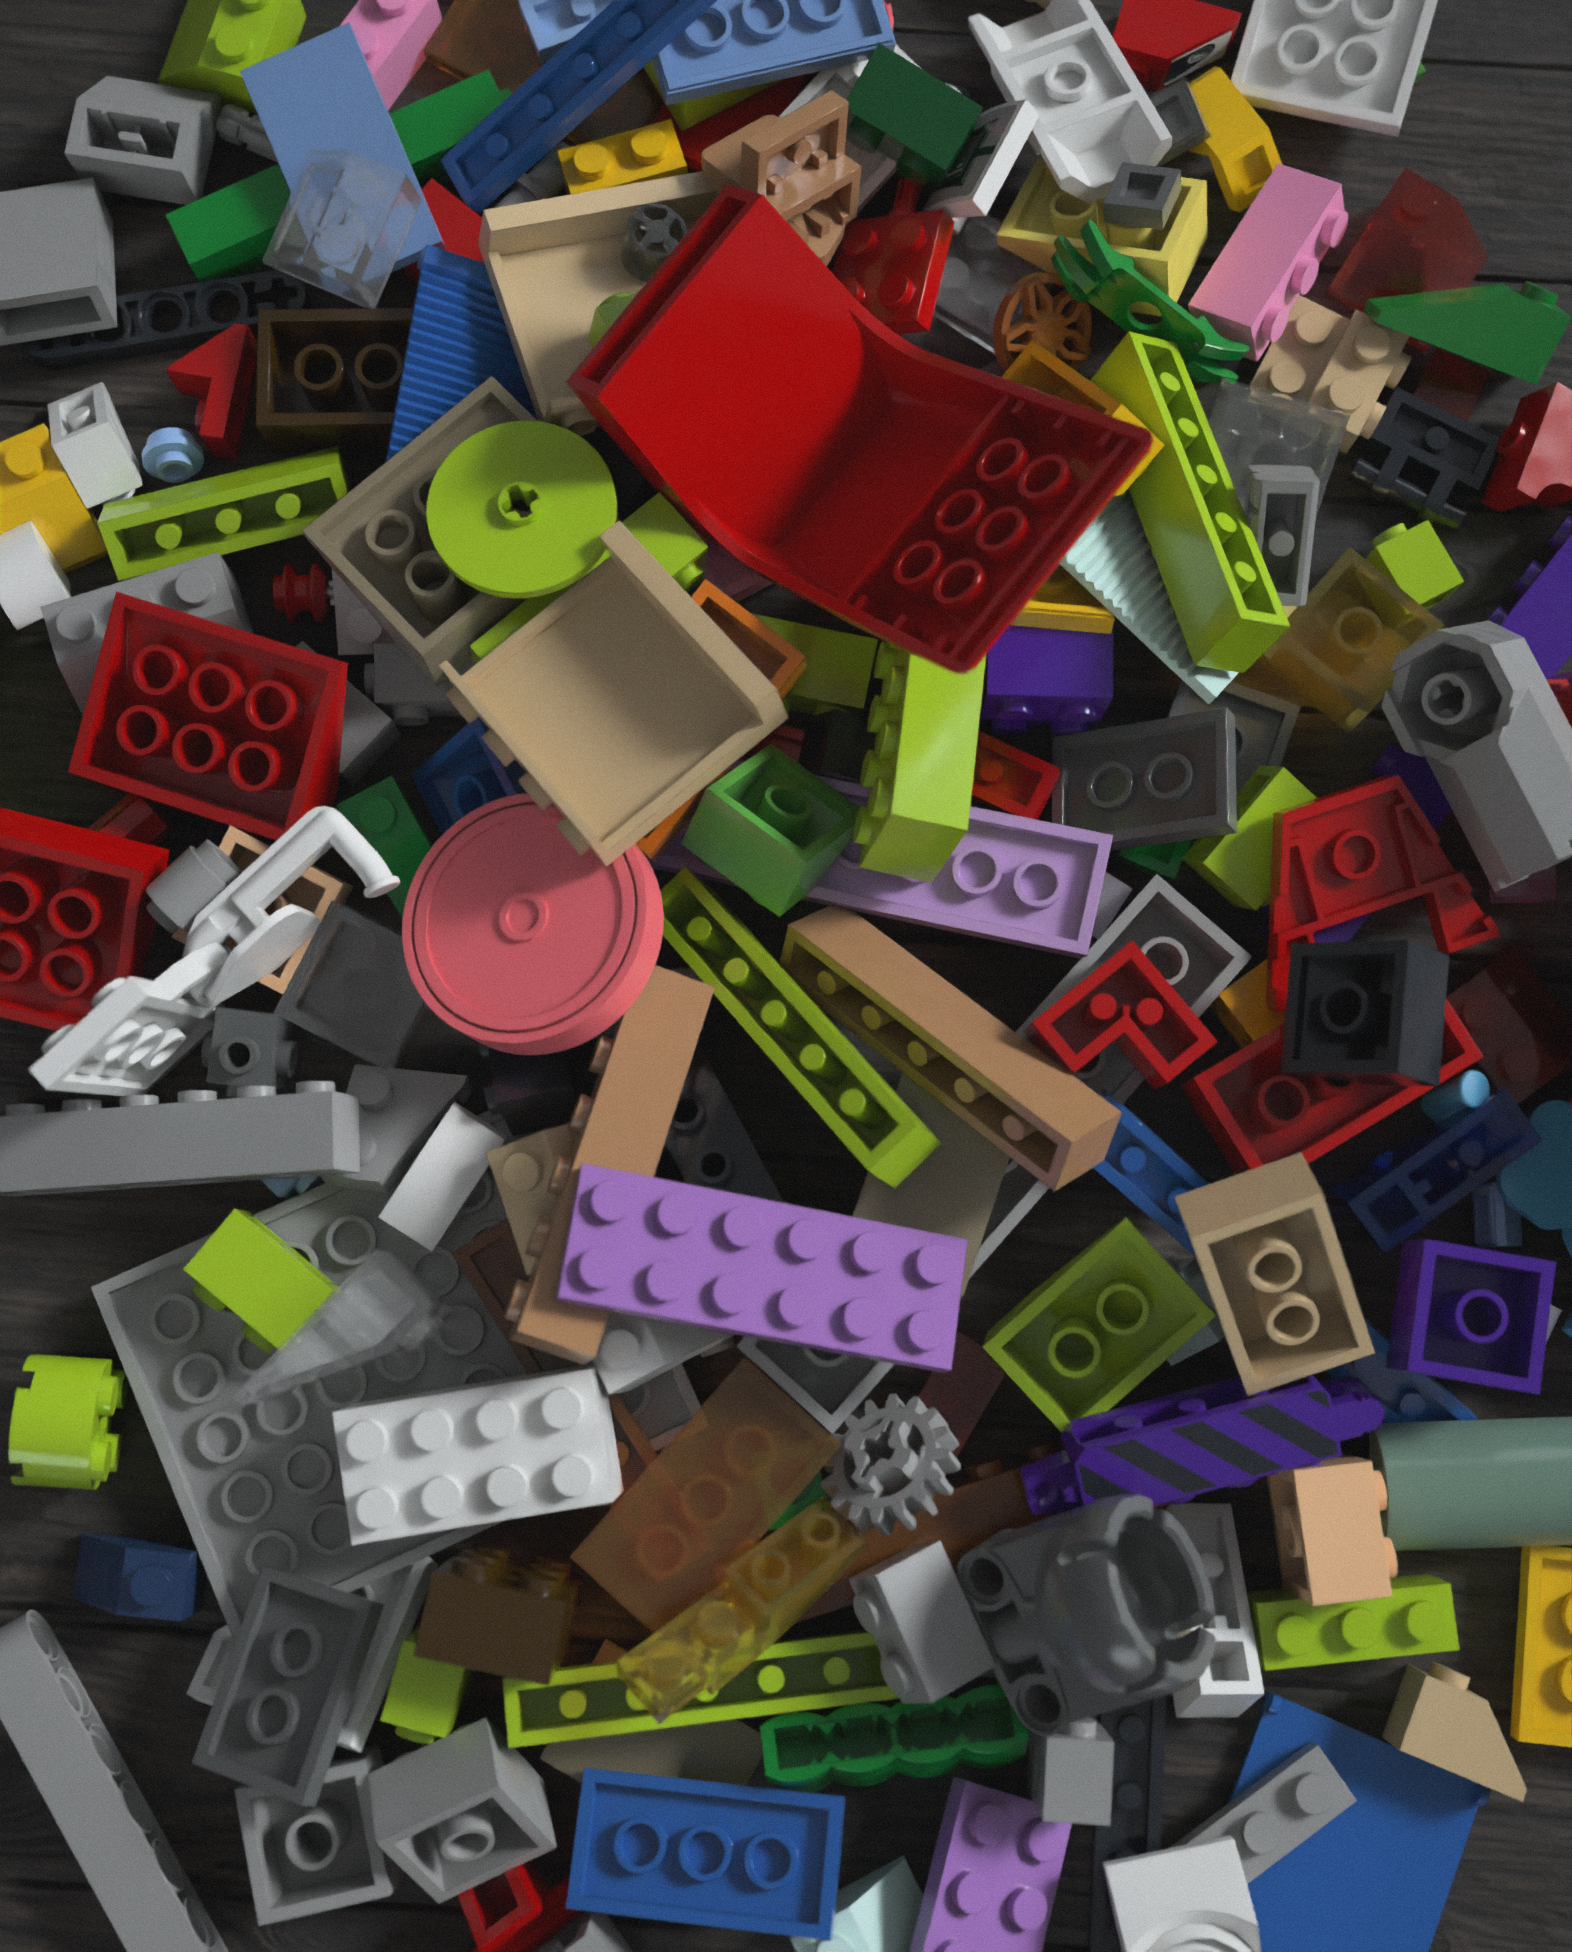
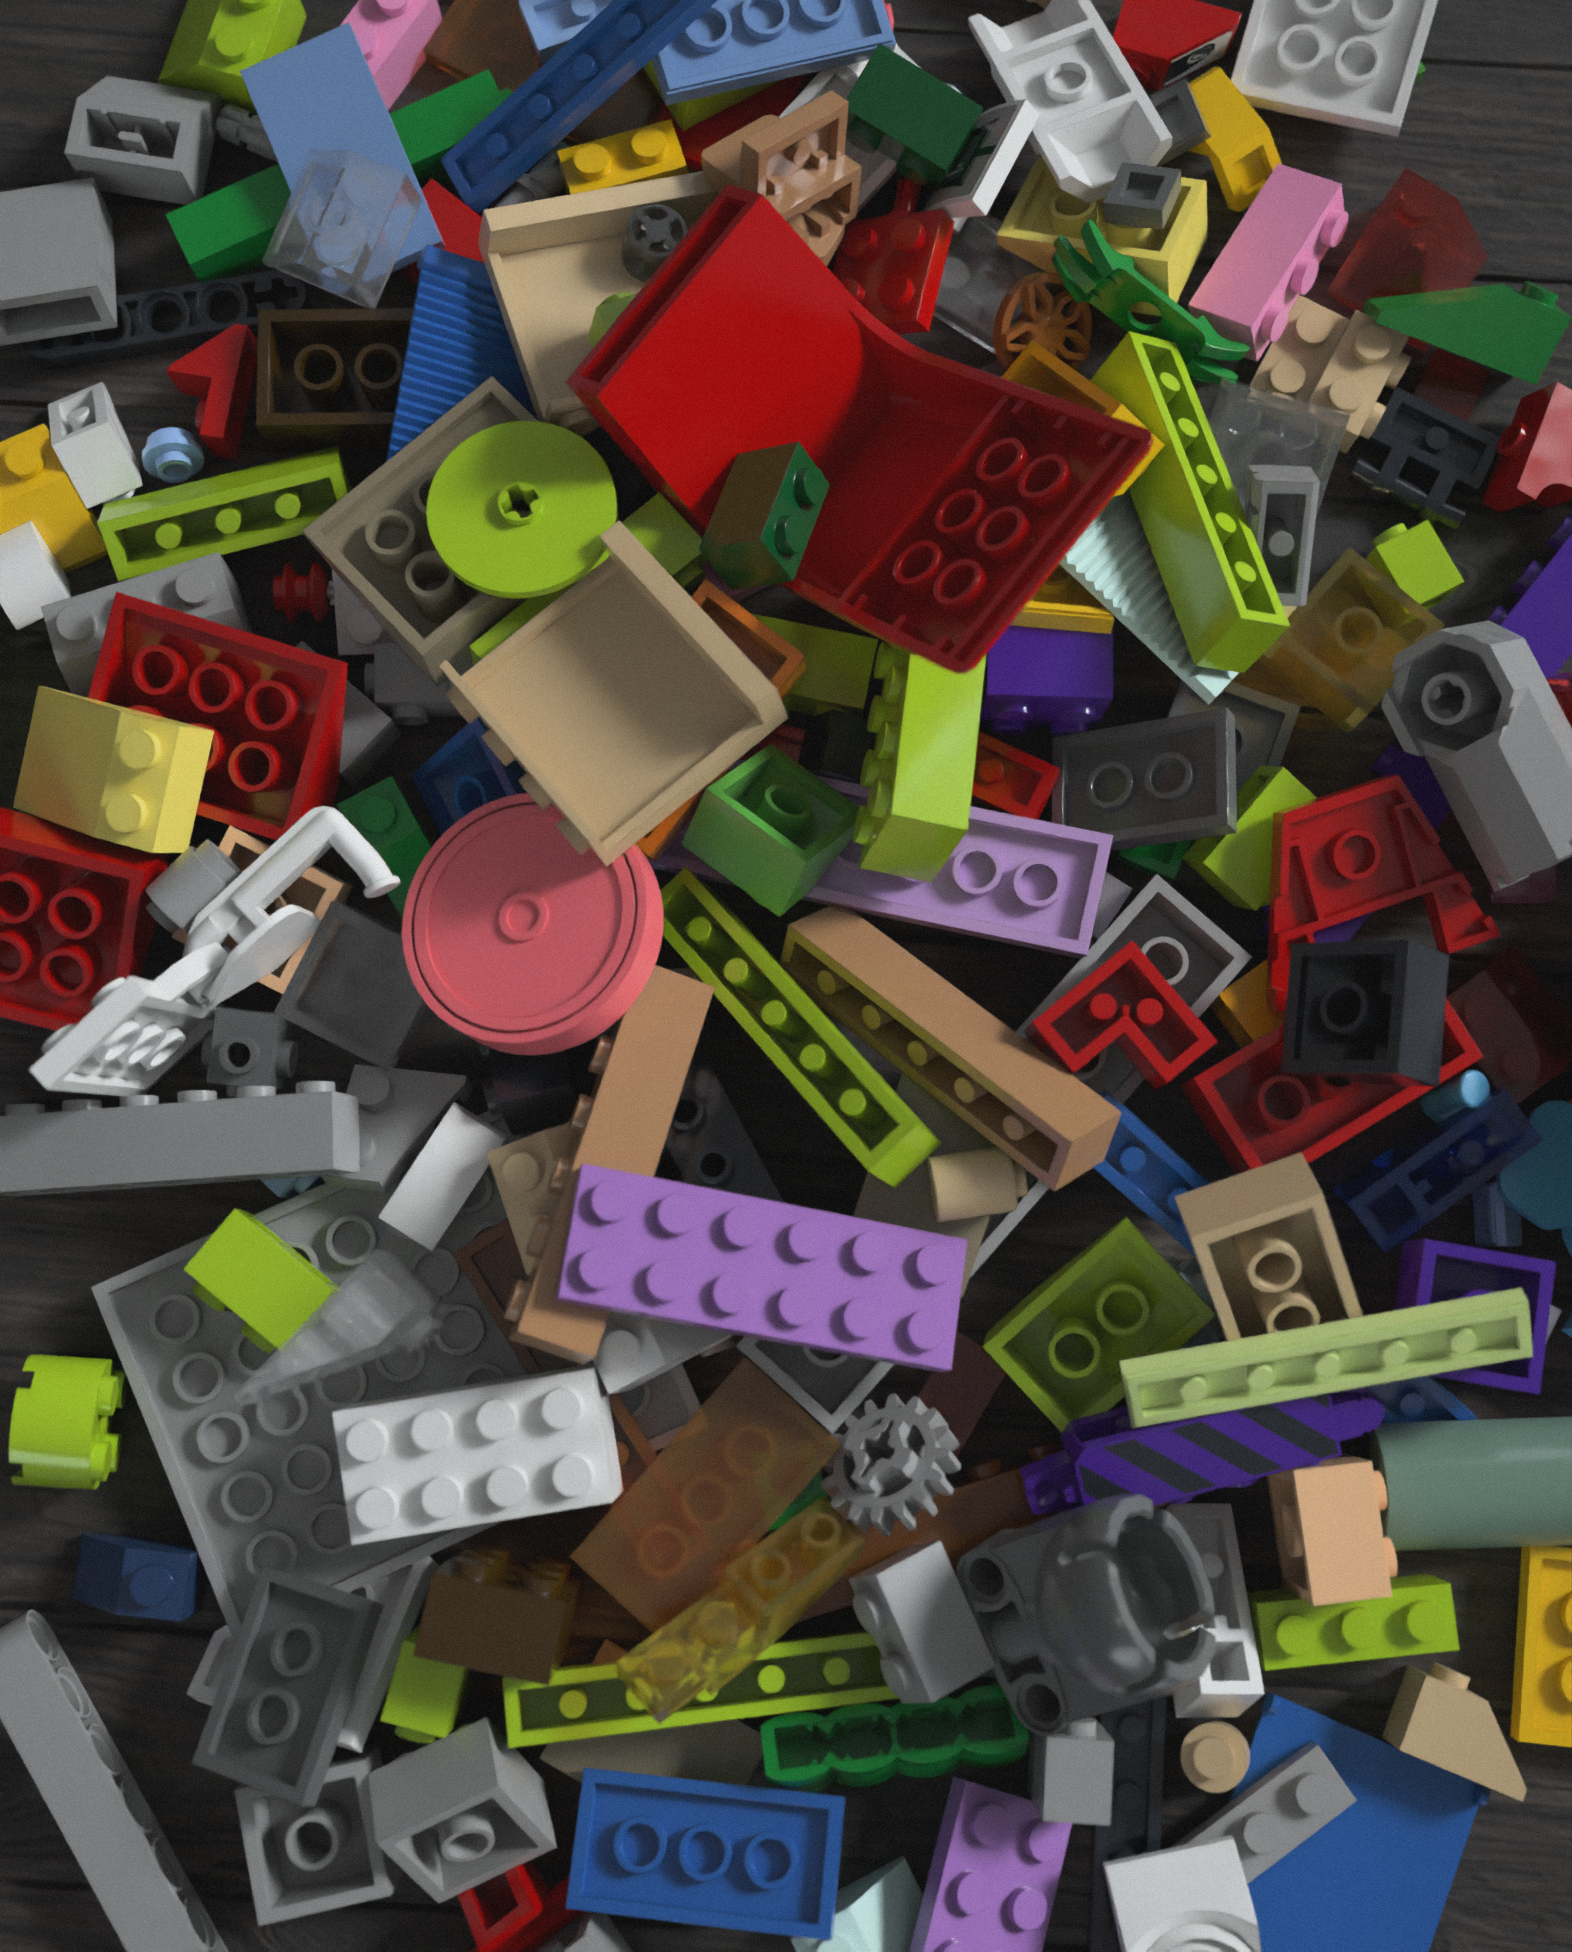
none -> light yellow slope [13,686,214,853]
none -> dark green brick [698,441,830,591]
none -> tan brick [927,1147,1028,1222]
none -> yellowish green tile [1119,1288,1533,1428]
none -> tan brick [1181,1721,1250,1793]

